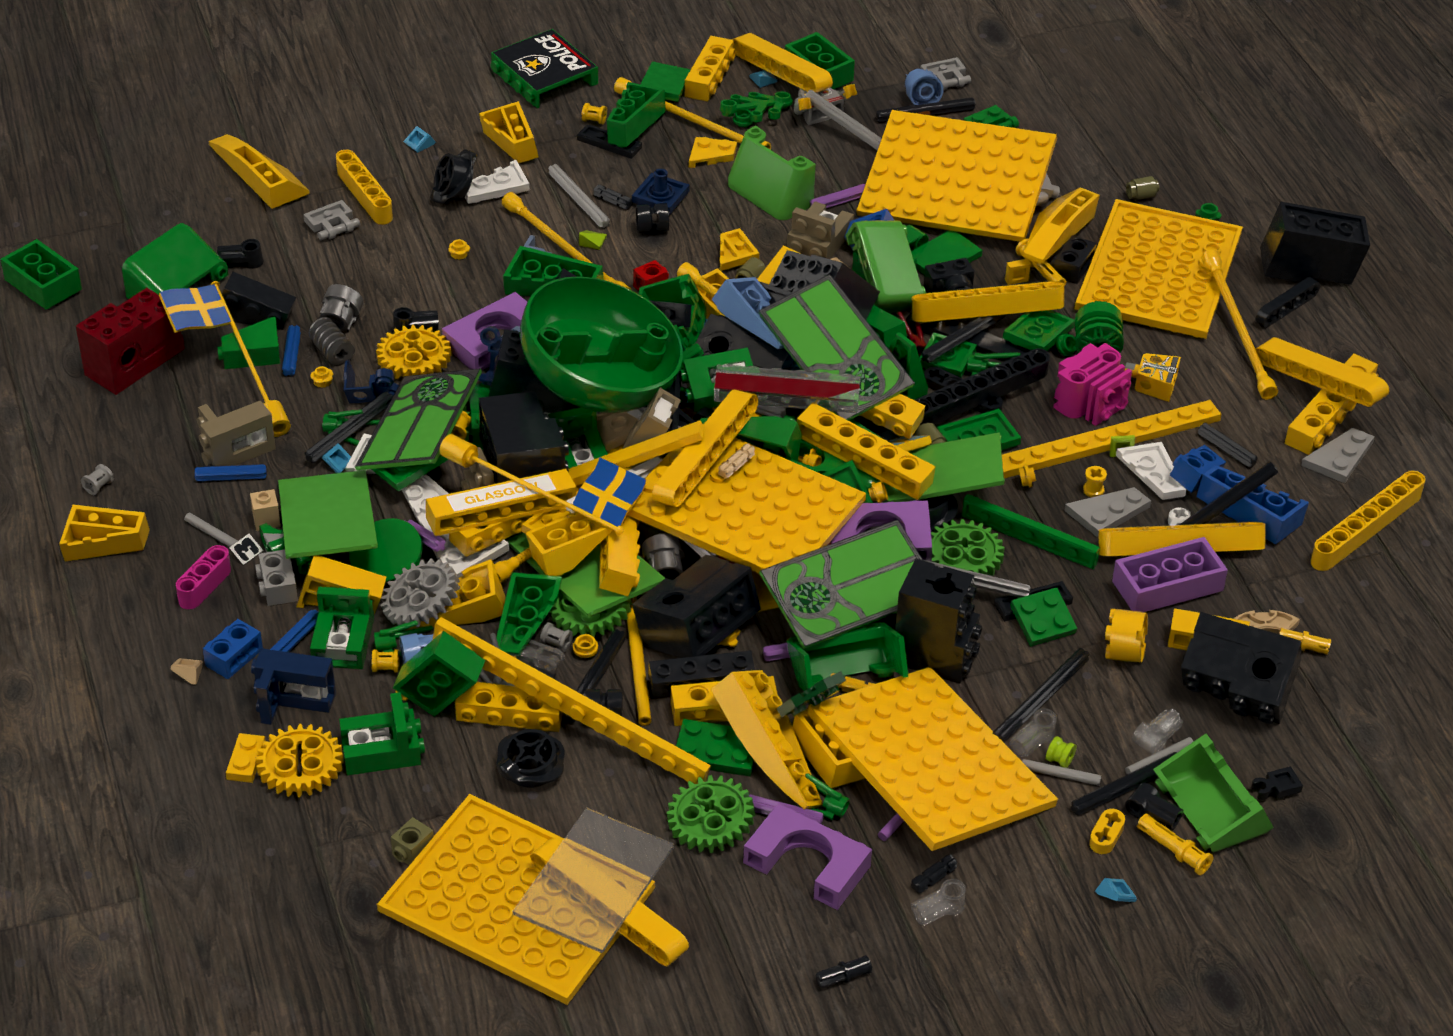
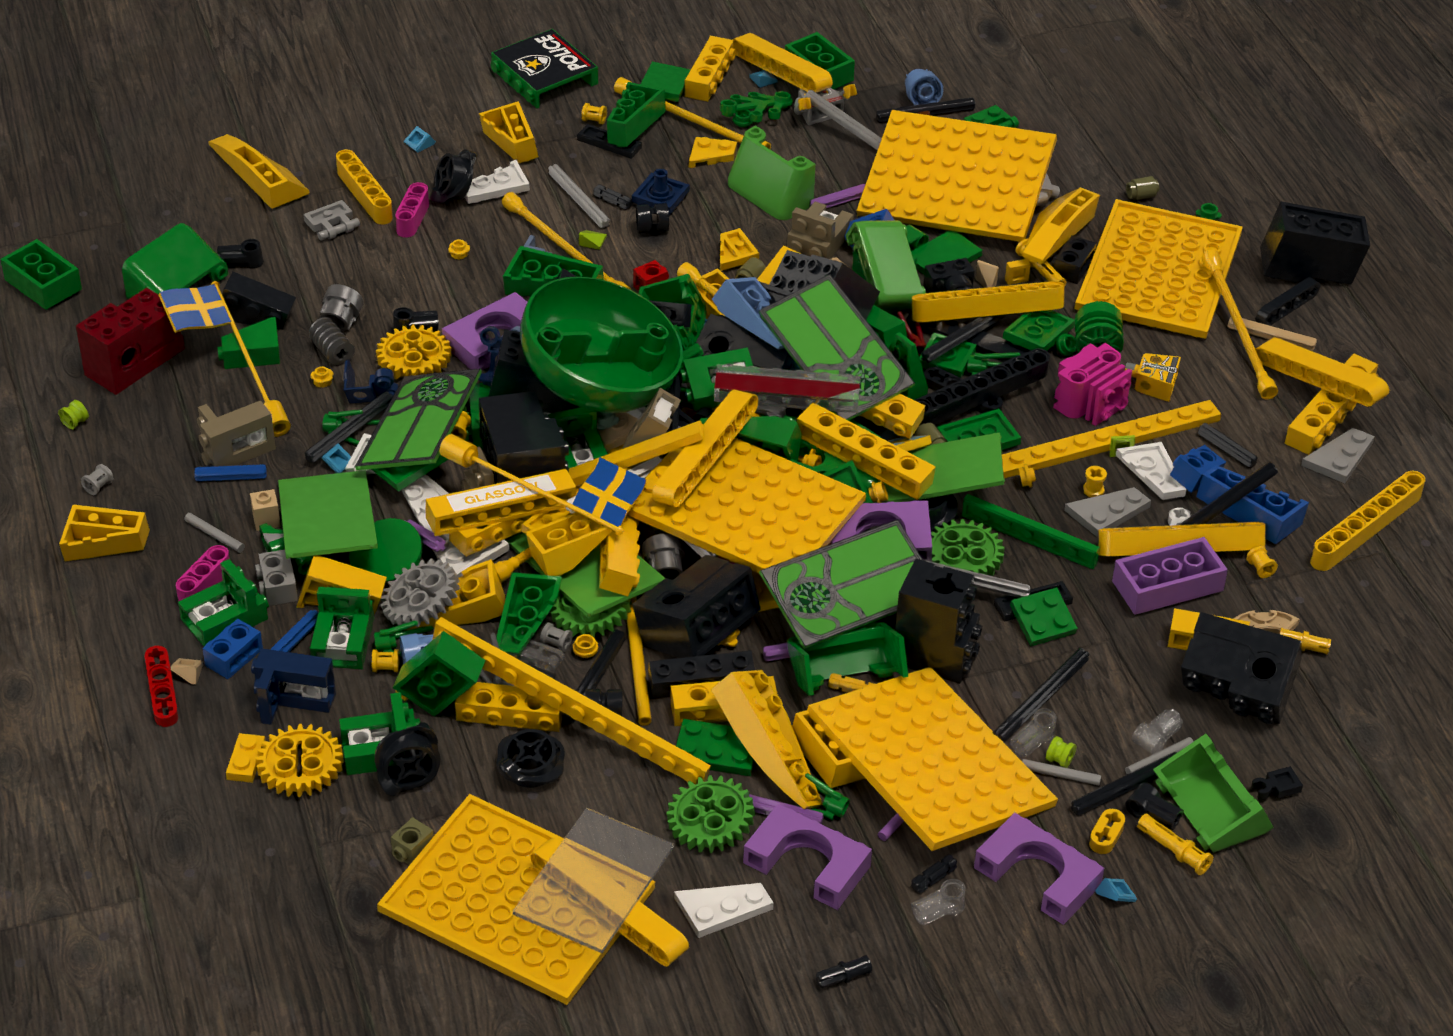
sticker [229,534,263,565] -> none
blue axle [282,325,301,376] -> none
tan axle [718,443,755,479] -> none
dark green plate [777,671,846,718] -> none
light grey plate [920,57,971,91] -> none
yellow brick [1105,609,1148,662] -> none
none -> lime wheel [58,400,89,429]
none -> red beam [144,646,179,727]
none -> green brick [178,559,269,647]
none -> black piece [374,722,441,796]
none -> dark pink beam [395,182,429,238]
none -> sand green plate [597,411,620,430]
none -> white wing [674,883,773,938]
none -> medium lavender arch [974,812,1104,925]
none -> tan slope [975,260,999,288]
none -> tan axle [1228,317,1317,351]
none -> yellow bush [1246,546,1278,578]

